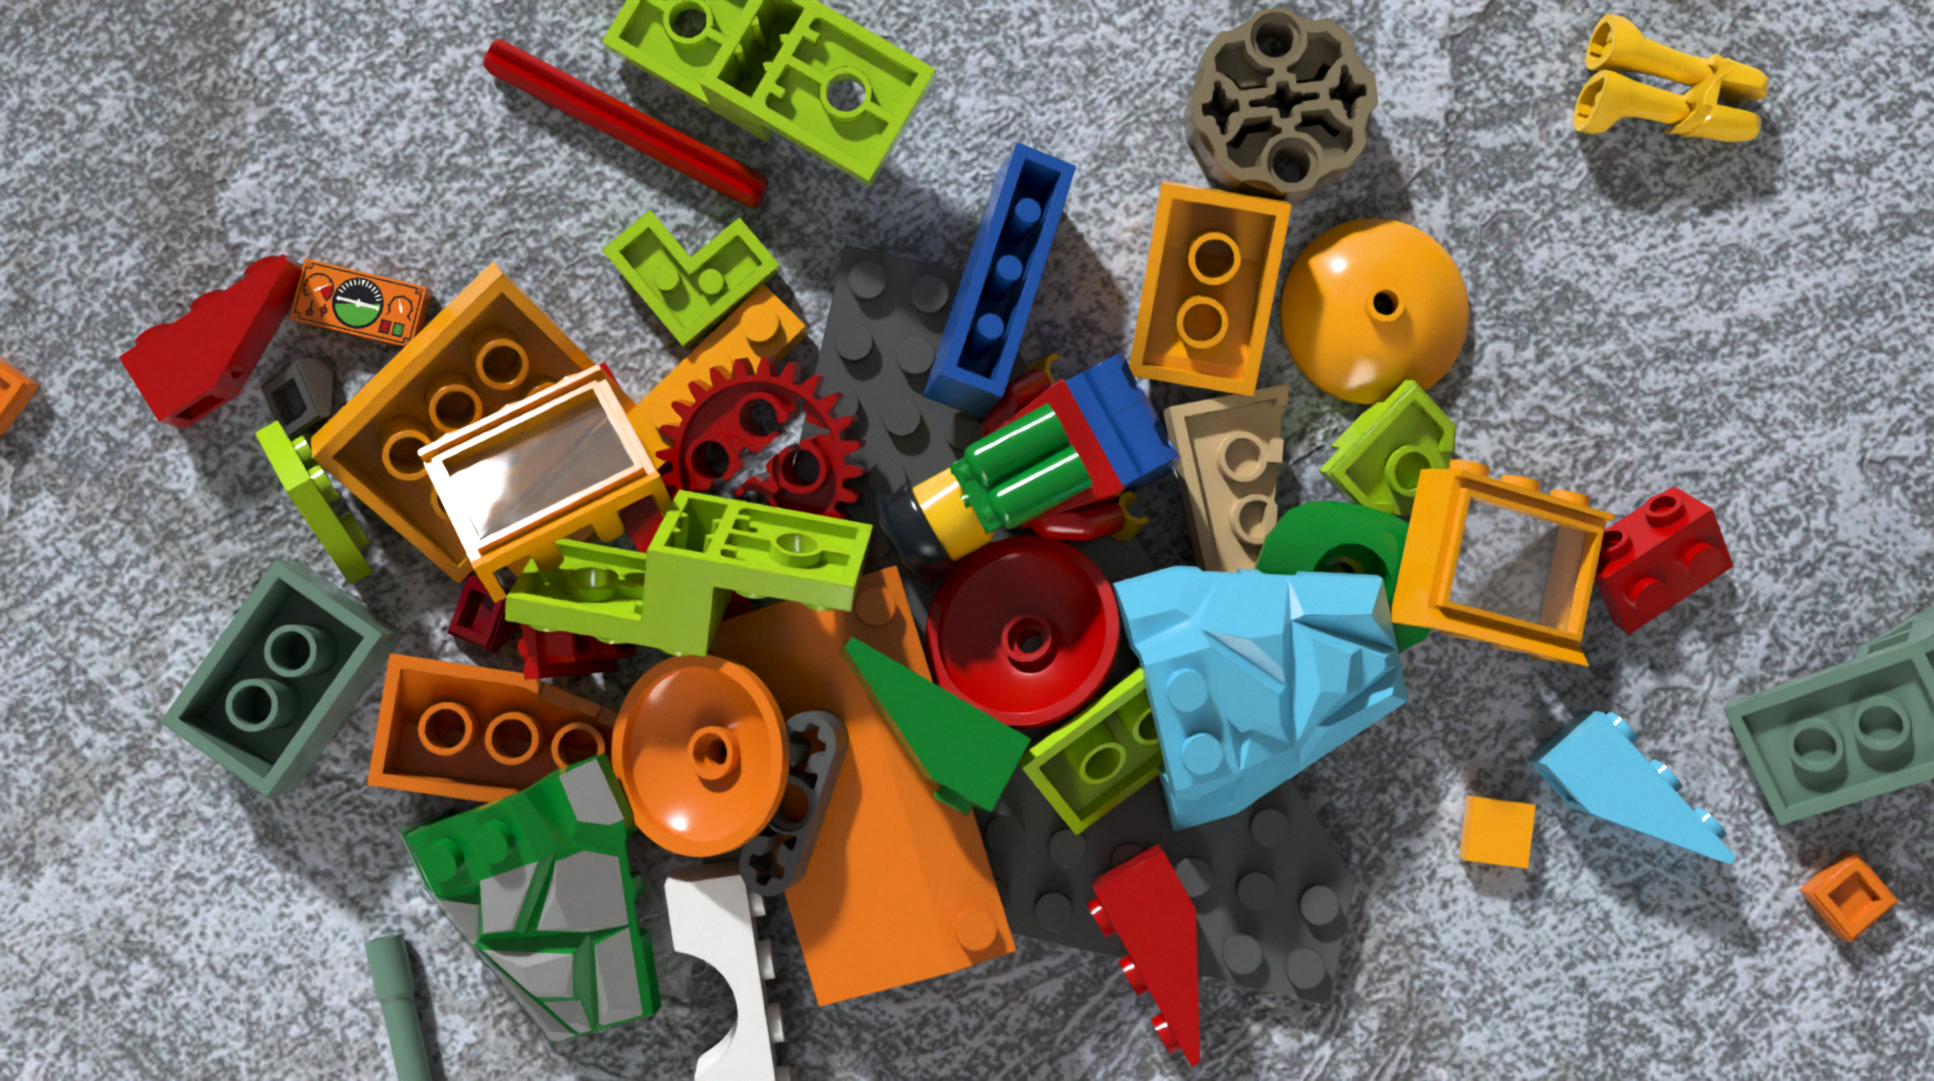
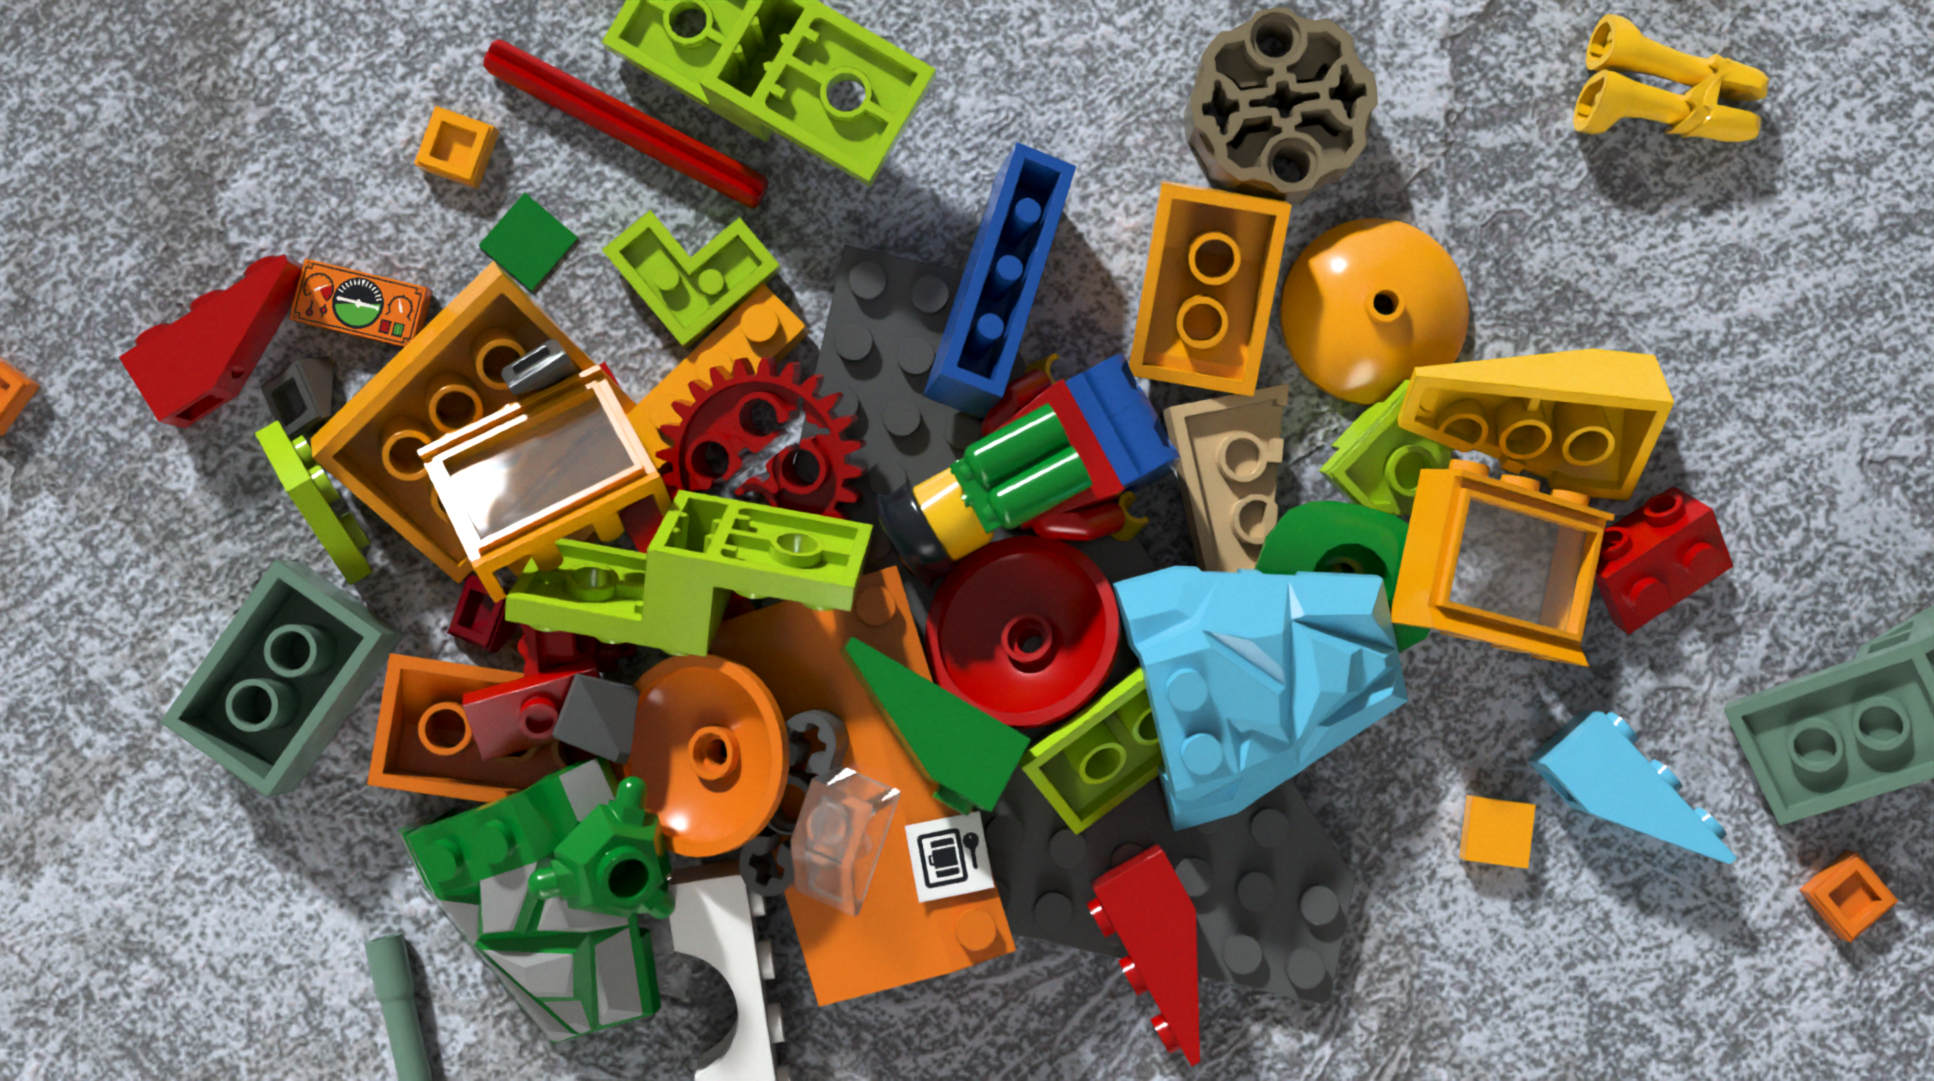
none -> light orange tile [414,106,499,190]
none -> red plate [462,658,601,761]
none -> green sticker [478,192,578,291]
none -> dark grey slope [501,338,578,396]
none -> green rock [527,776,676,919]
none -> dark grey slope [552,673,639,765]
none -> clear slope [790,766,901,917]
none -> white sticker [905,811,994,903]
none -> yellow wedge [1397,348,1674,501]

